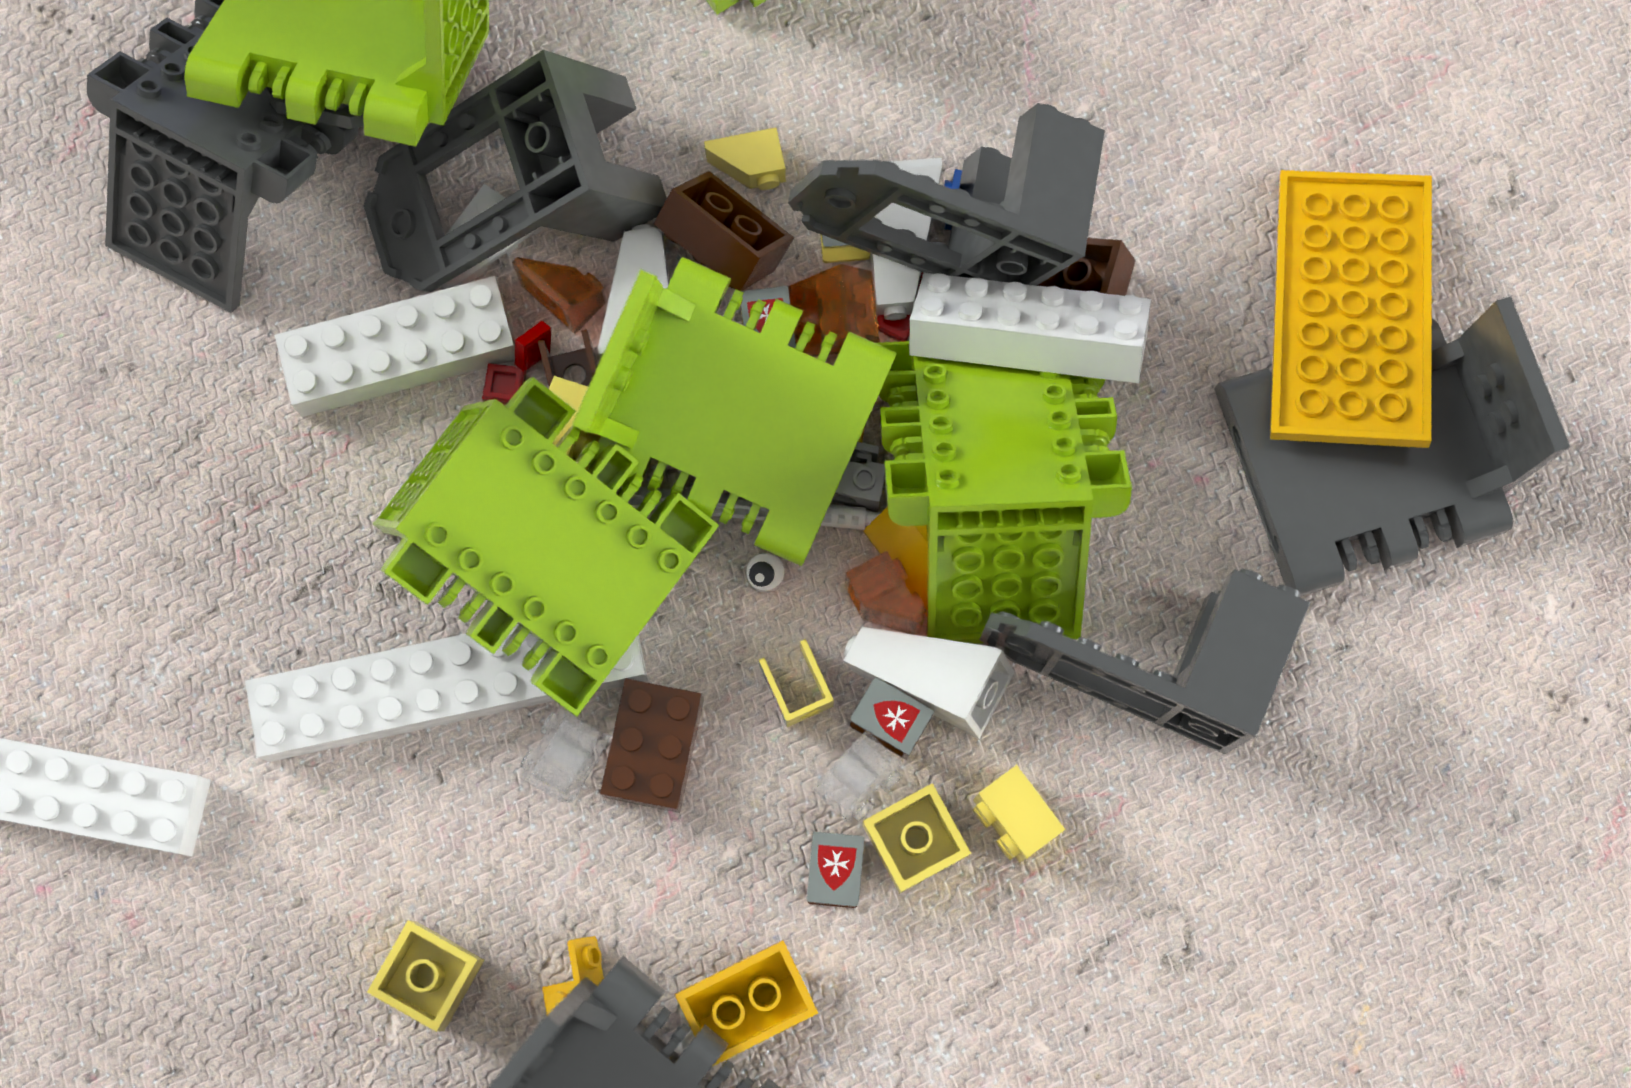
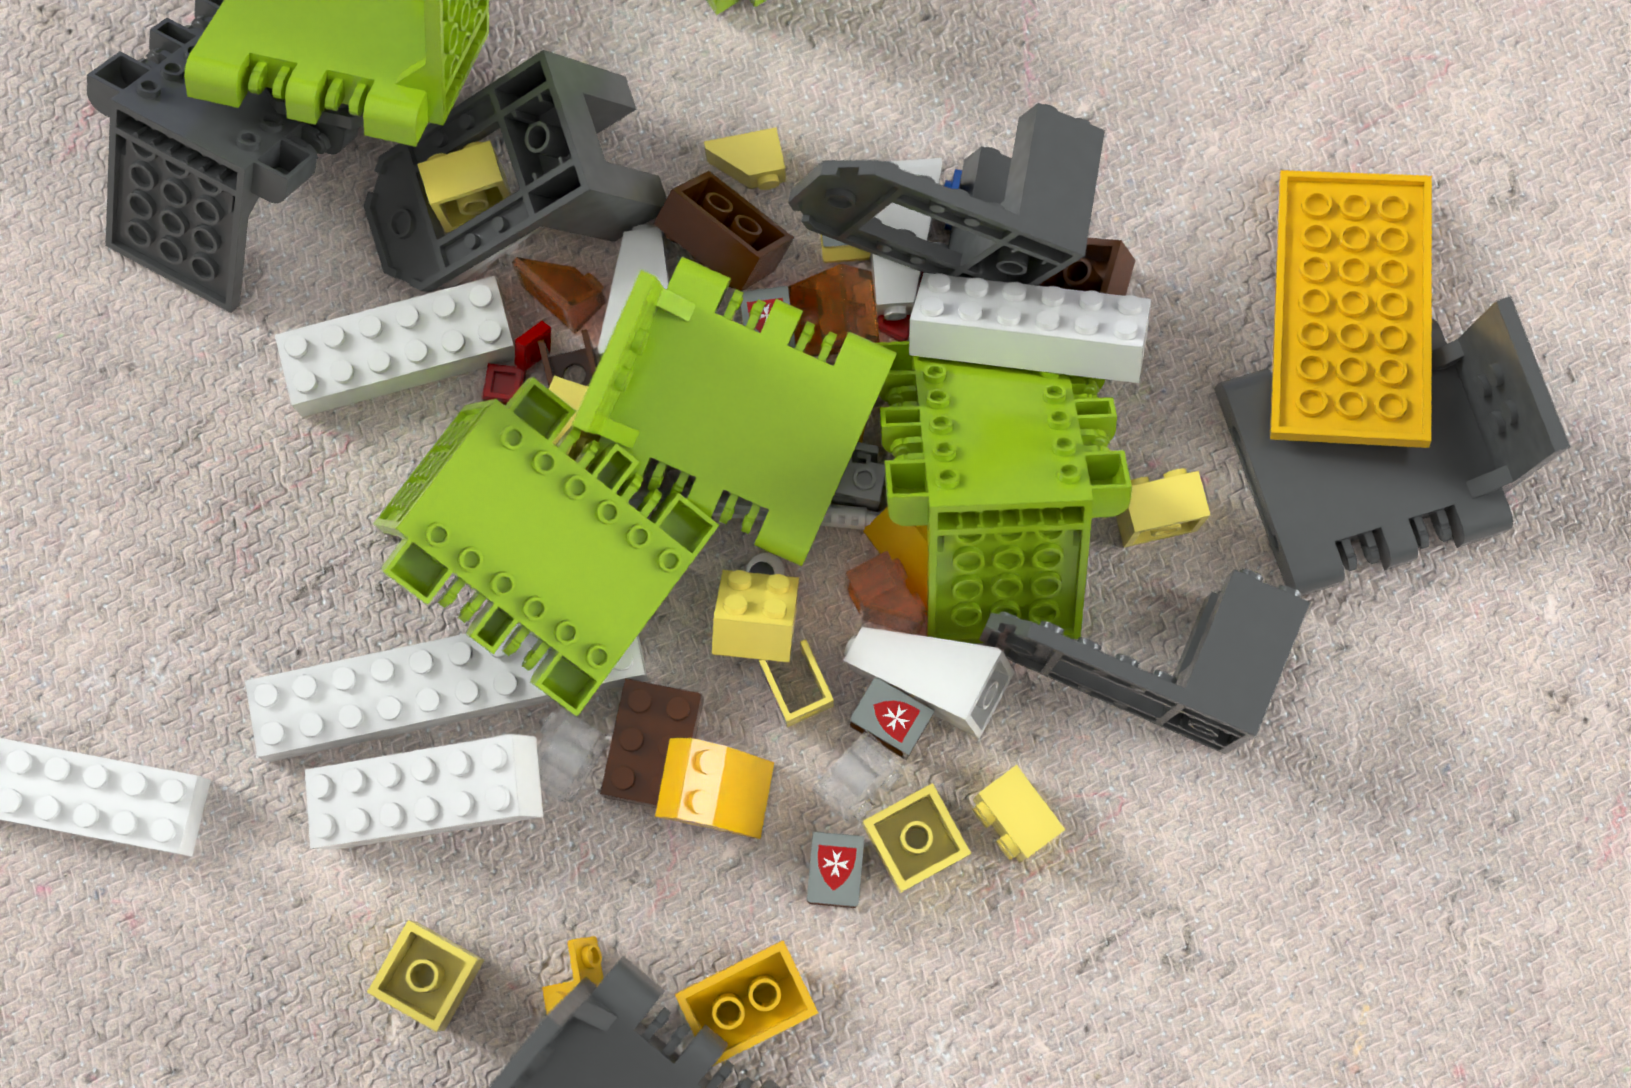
none -> white brick [305,734,543,849]
none -> light yellow brick [417,140,512,233]
none -> yellow slope [655,738,774,839]
none -> light yellow brick [712,570,799,662]
none -> light yellow brick [1116,468,1211,548]

